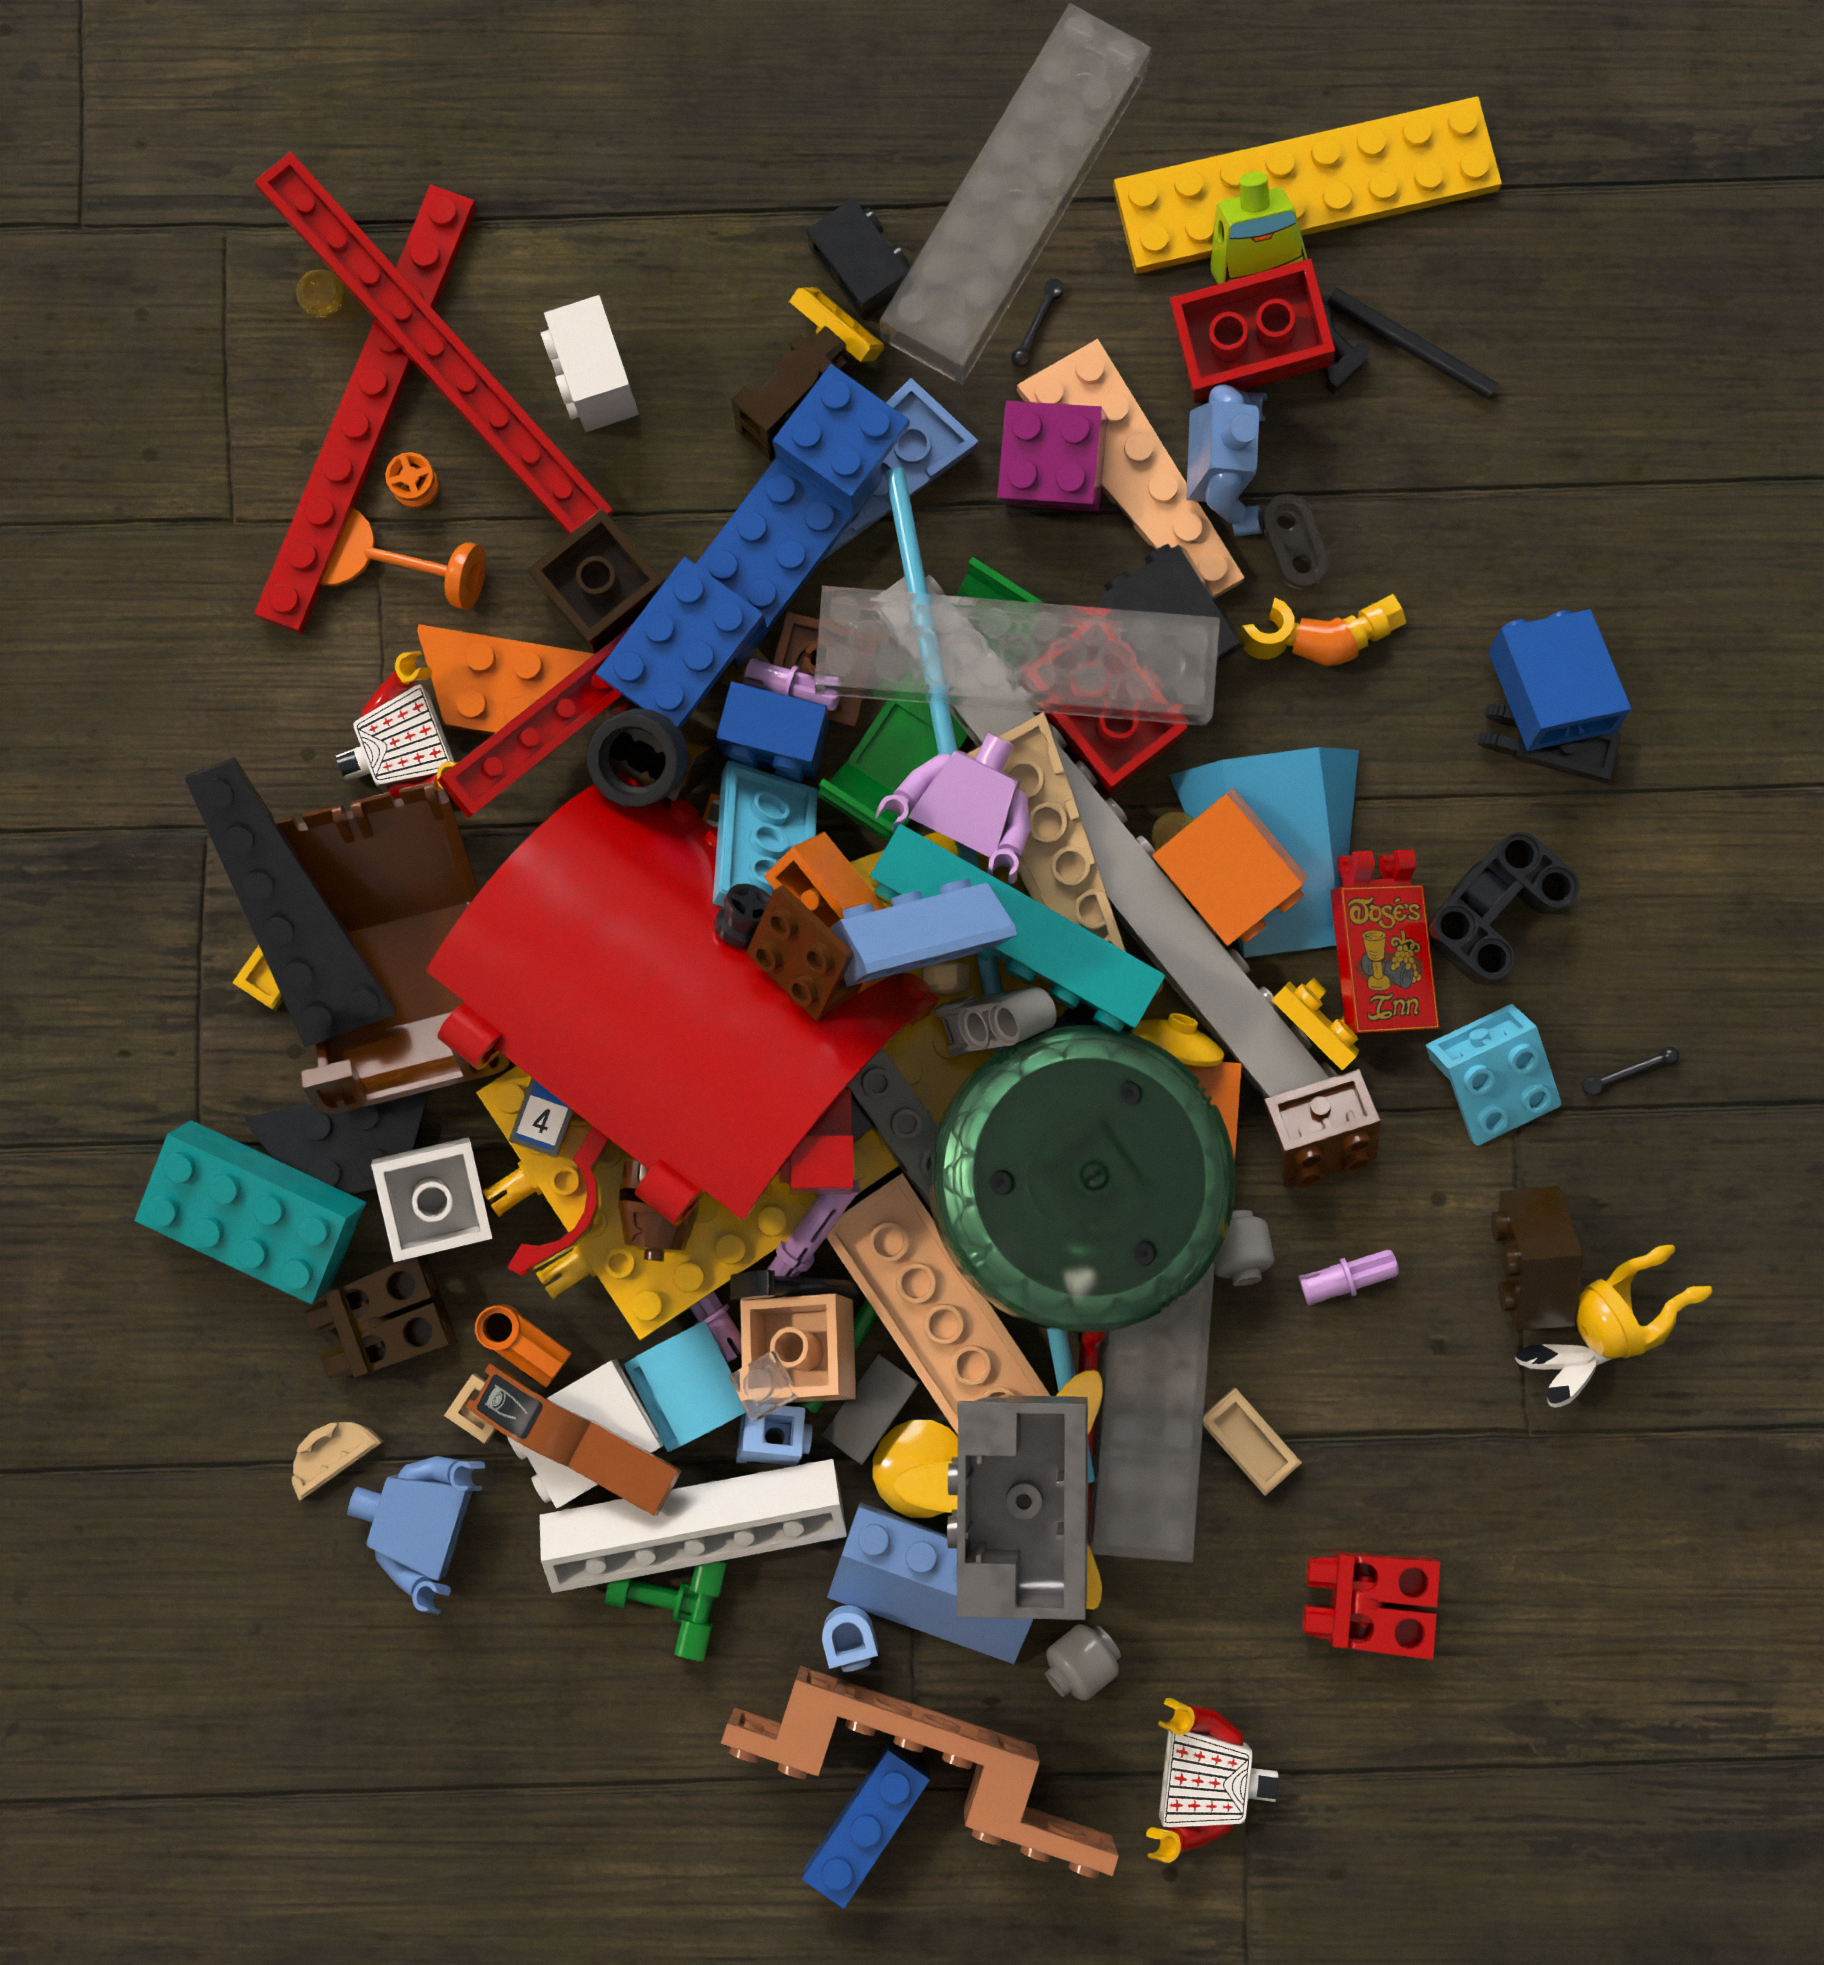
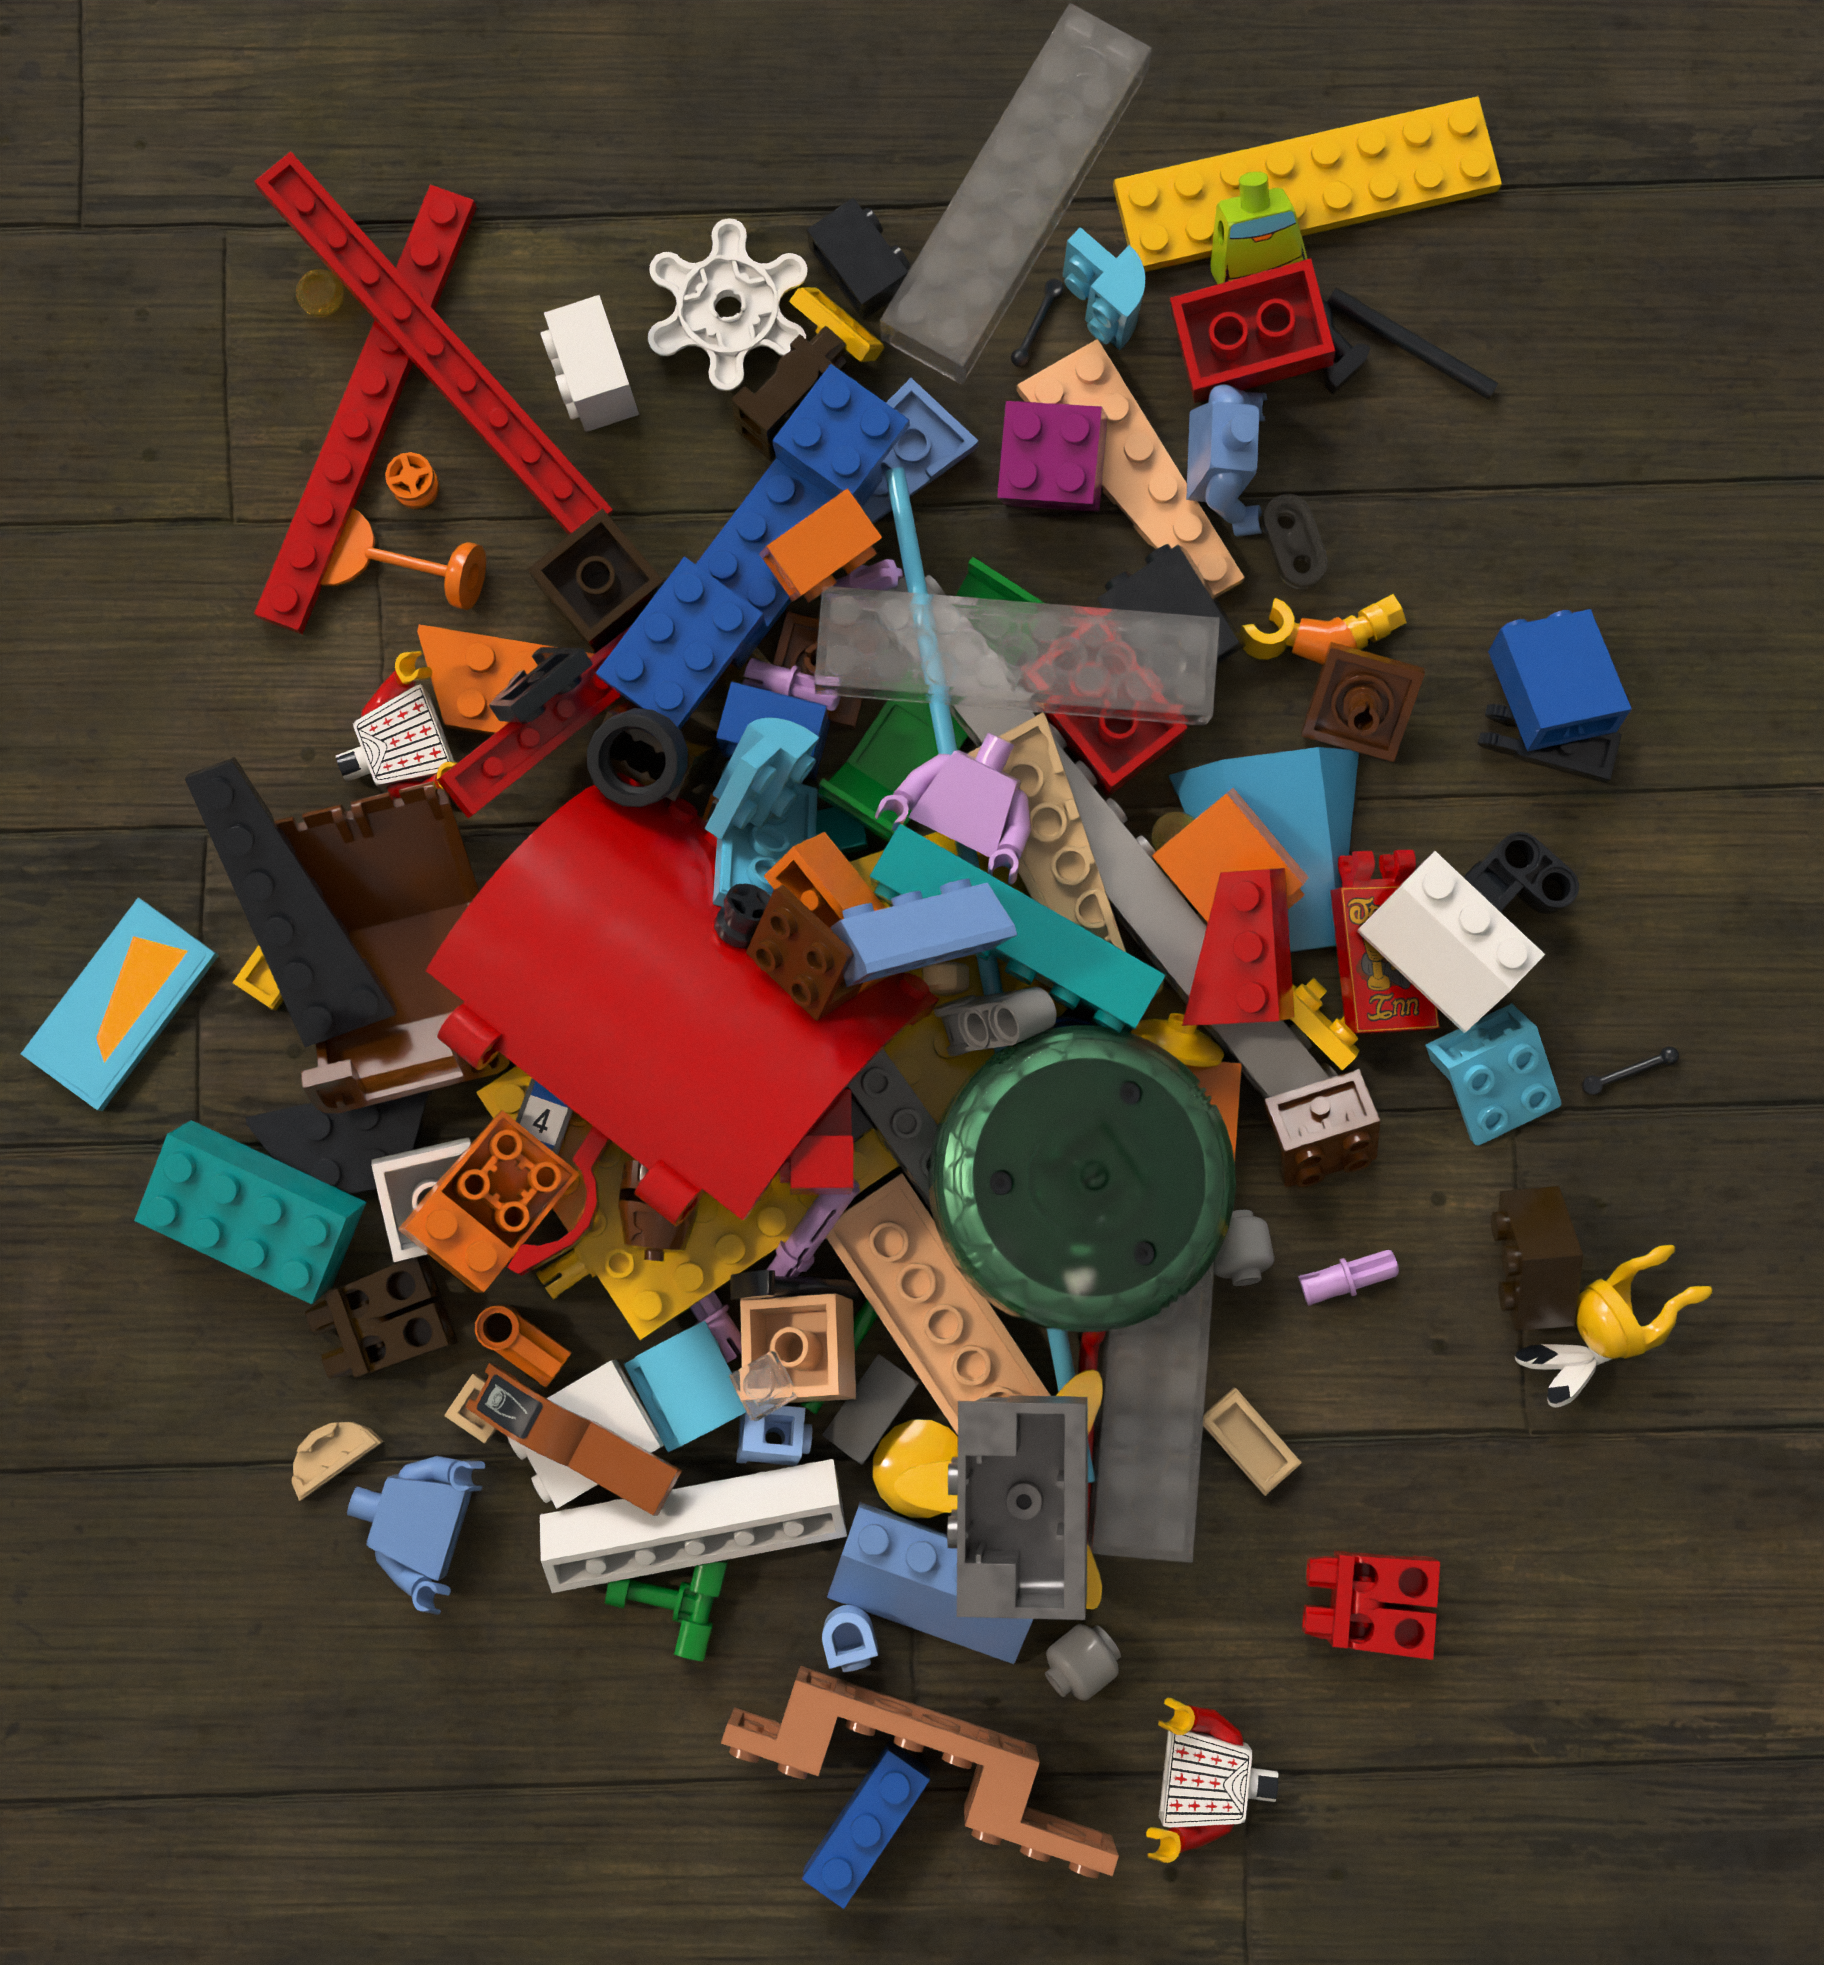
none -> medium azure tile [21,898,219,1111]
none -> orange slope [398,1110,580,1293]
none -> black wing [489,647,593,724]
none -> white plate [648,218,808,391]
none -> medium azure brick [705,718,820,840]
none -> orange piece [759,488,882,603]
none -> teal slope [816,807,868,855]
none -> lavender axle [824,559,903,610]
none -> medium azure brick [1062,227,1145,350]
none -> red wedge [1182,868,1295,1026]
none -> reddish brown plate [1301,642,1425,762]
none -> white slope [1357,851,1545,1033]

